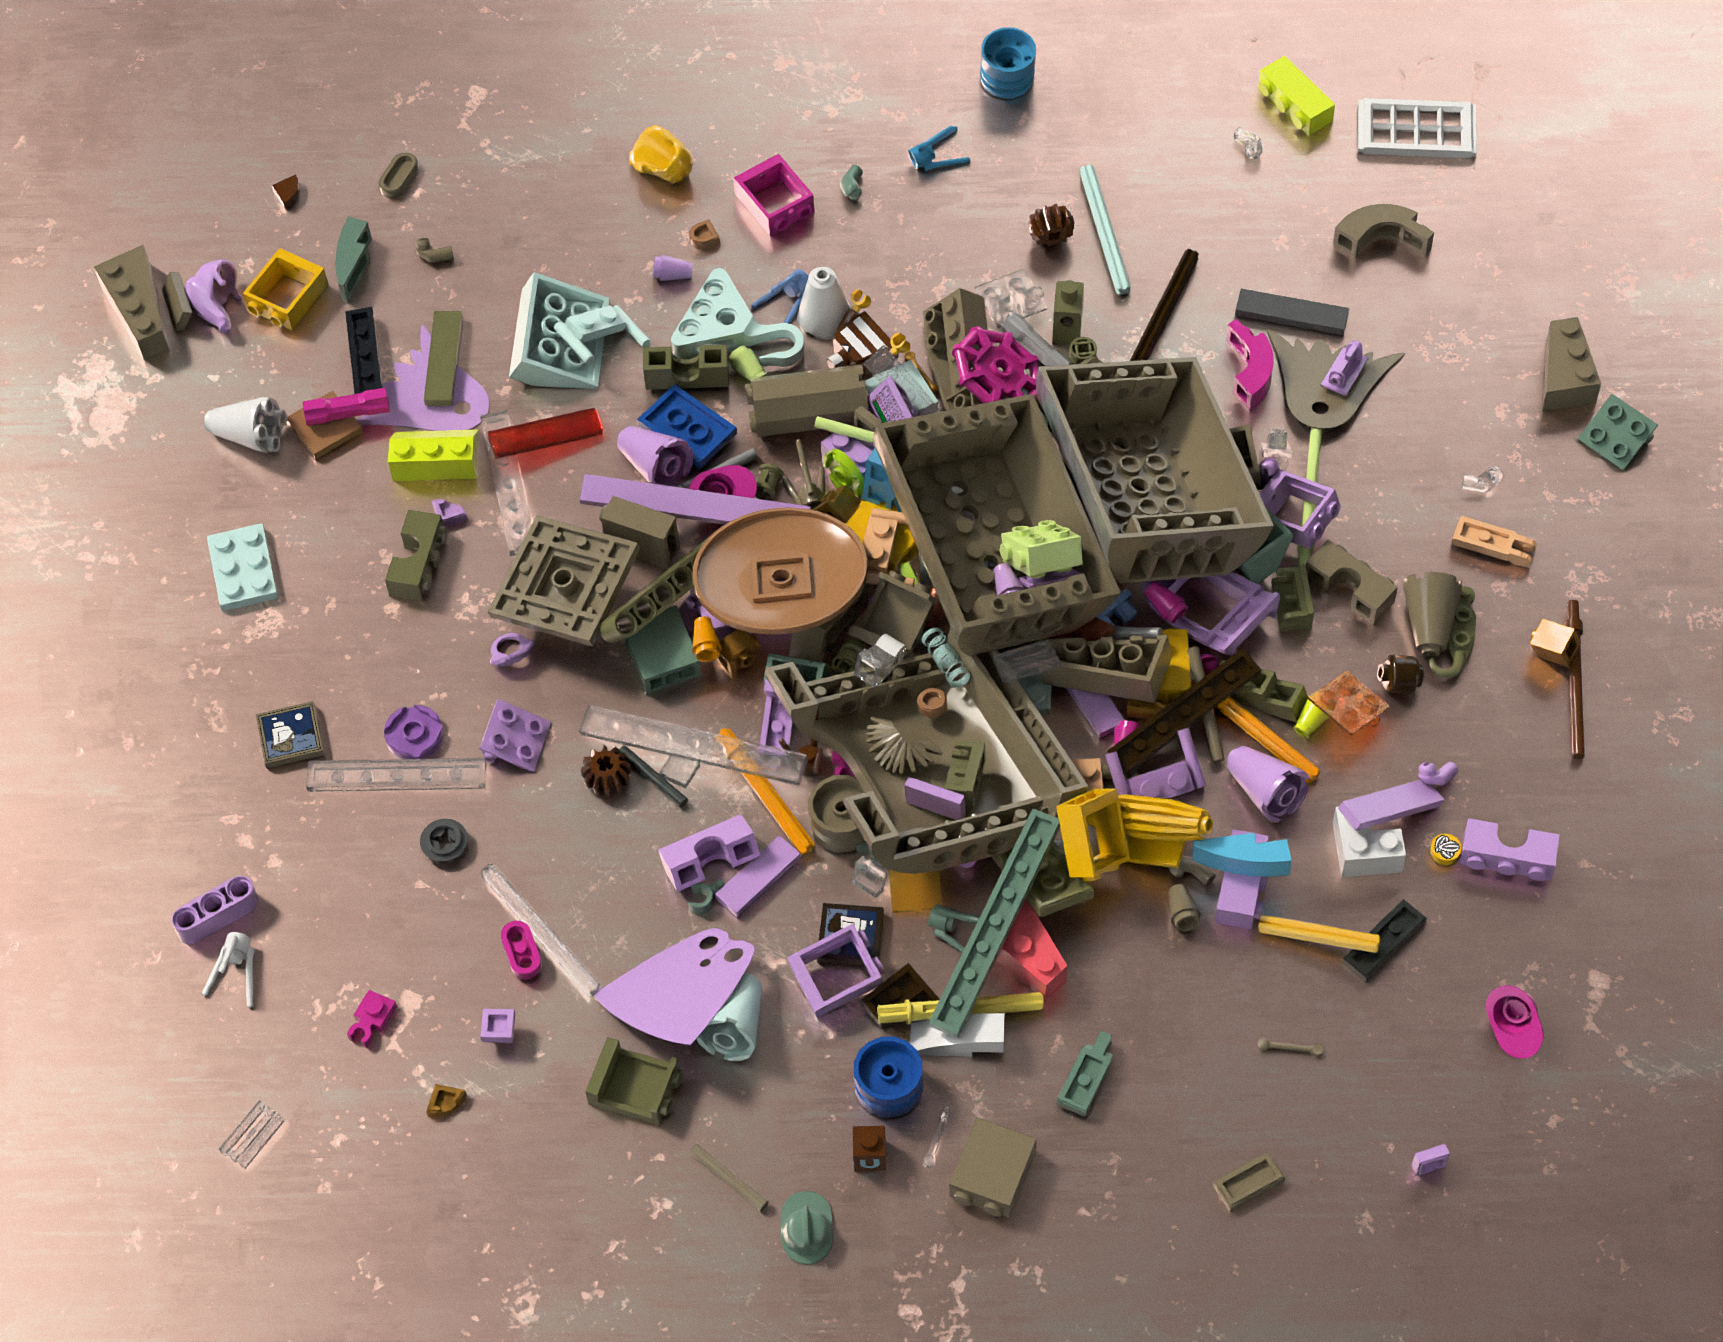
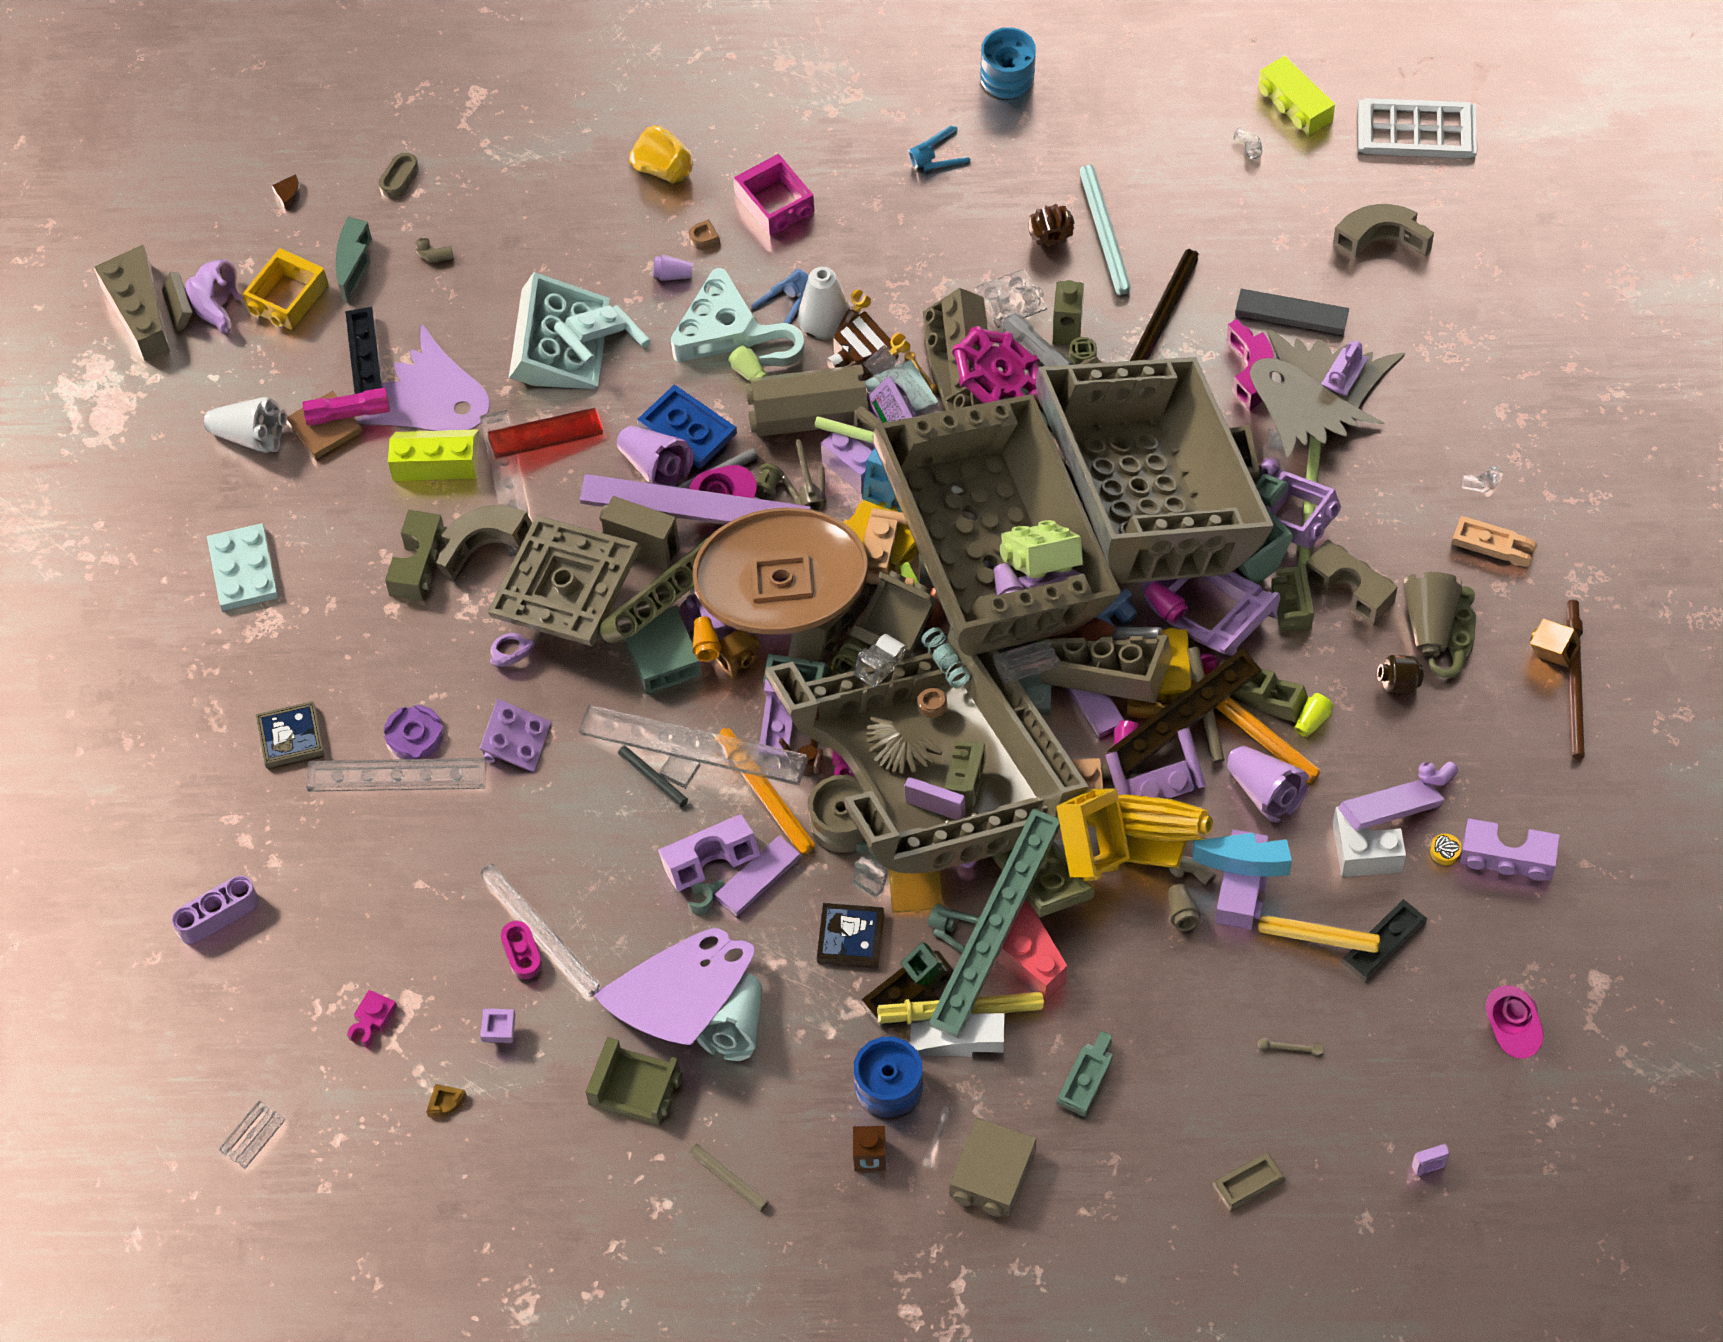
white plant [202,932,255,1008] -> none
dark grey gear [420,819,468,864] -> none
olive tile [424,311,463,406] -> none
lavender tile [432,499,468,527] -> none
reddish brown gear [581,745,632,797] -> none
olive arch [643,344,729,390] -> none
sand green piece [780,1191,833,1265] -> none
lavender window [787,924,885,1018] -> none
pearl gold brick [812,485,861,523] -> none
lime tile [823,449,864,499] -> none
sand green arm [840,165,863,201] -> none
clear orange hinge [1307,670,1390,736] -> none
dark tan wedge [1542,317,1601,412] -> none
sand green hinge [1577,394,1658,470] -> none
none -> dark tan arch [436,505,532,581]
none -> dark green leg [900,942,954,987]
none -> dark tan piece [1250,358,1385,458]
none -> sand green tile [1255,474,1289,508]

